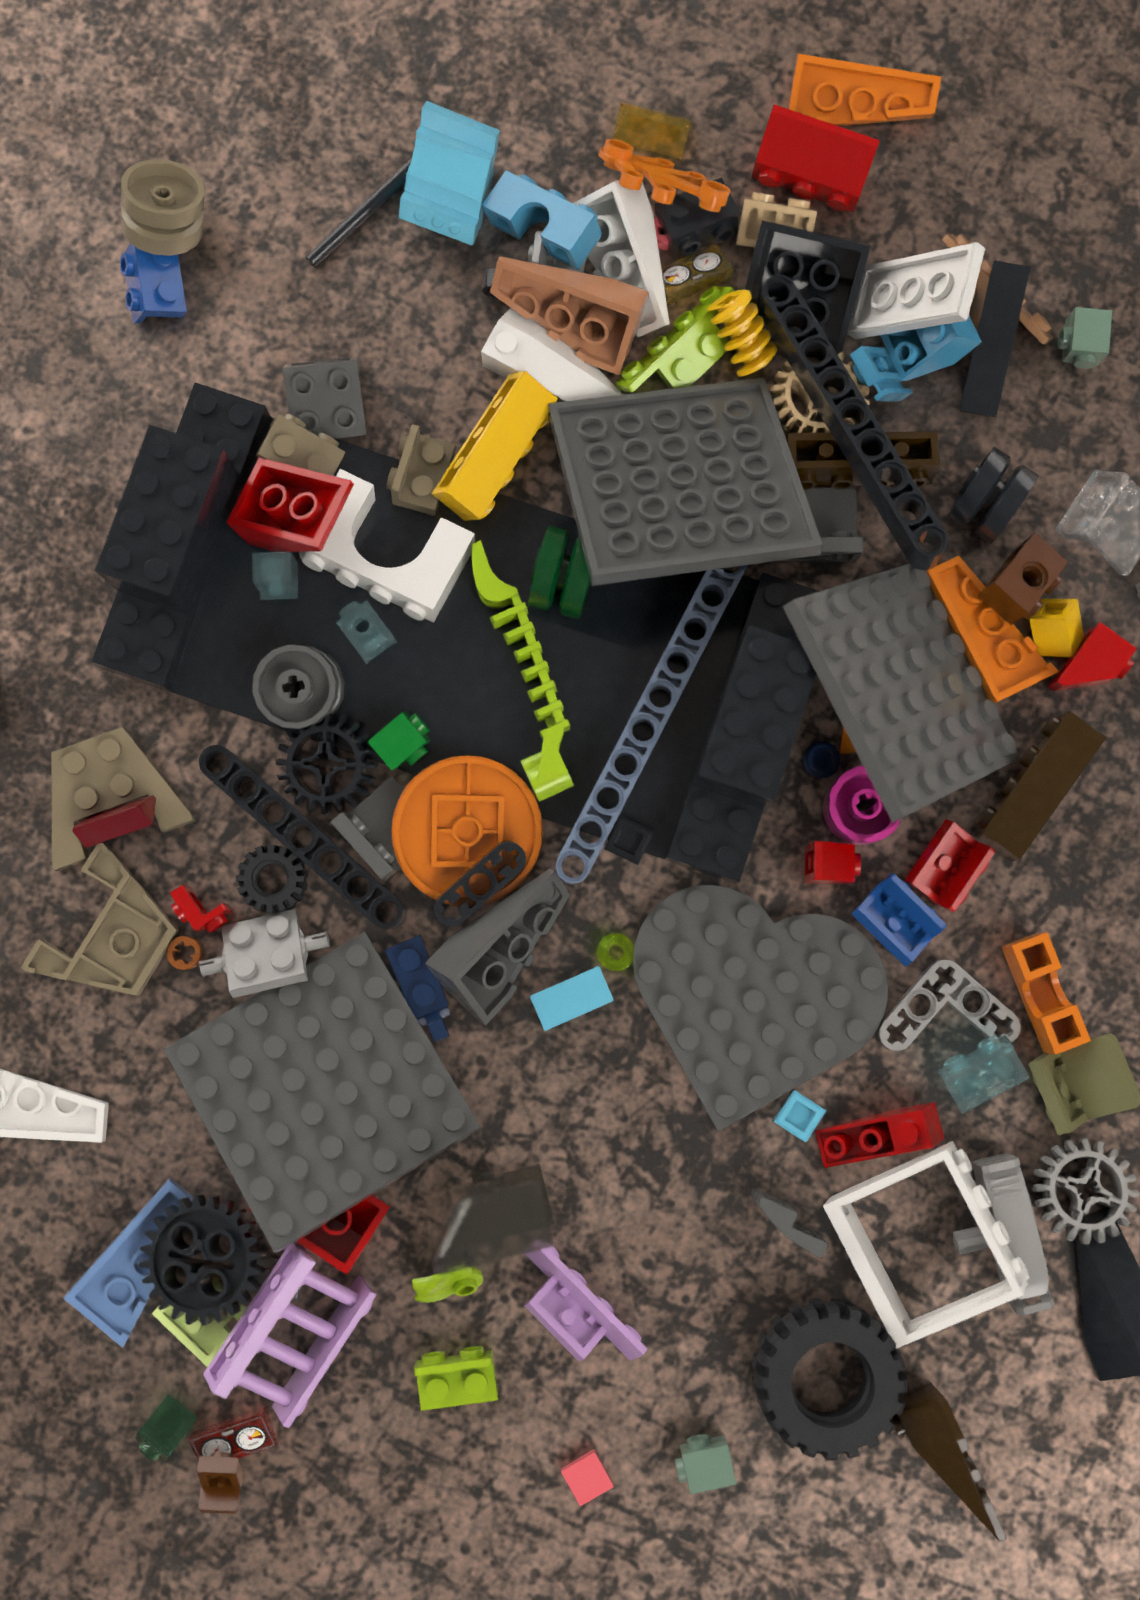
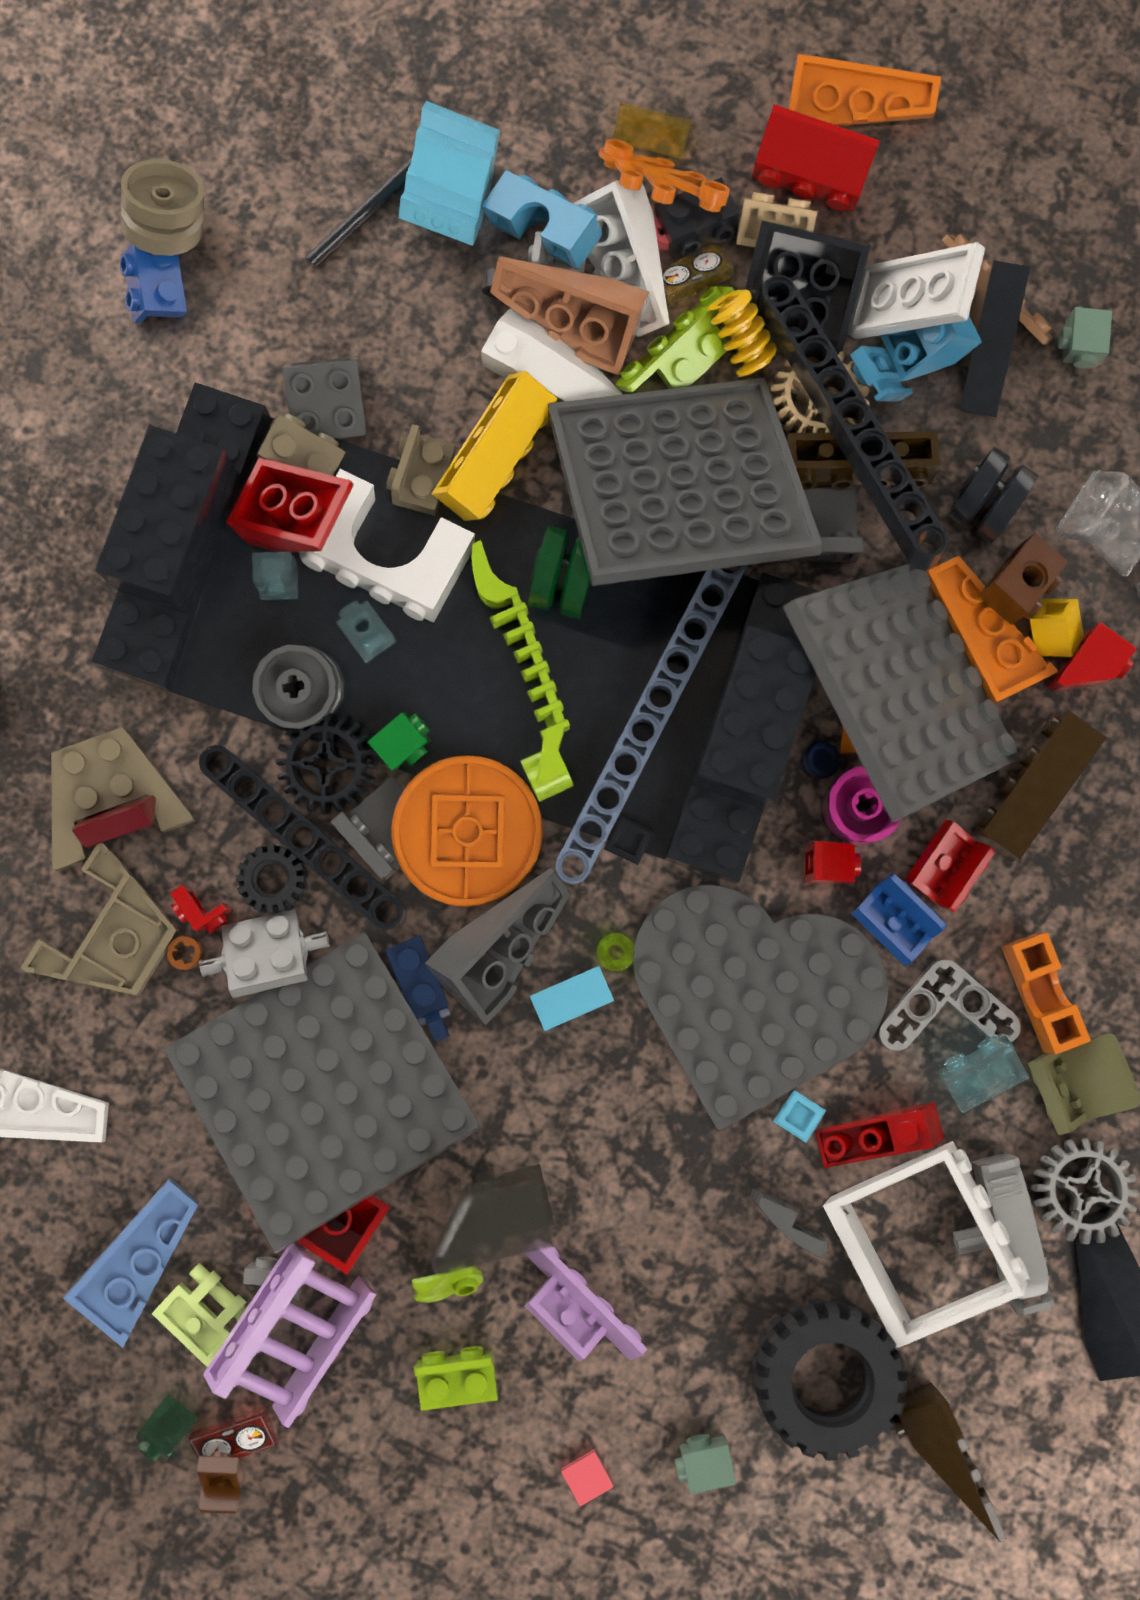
black gear [139,1194,266,1326] -> none
black beam [434,841,526,927] -> none

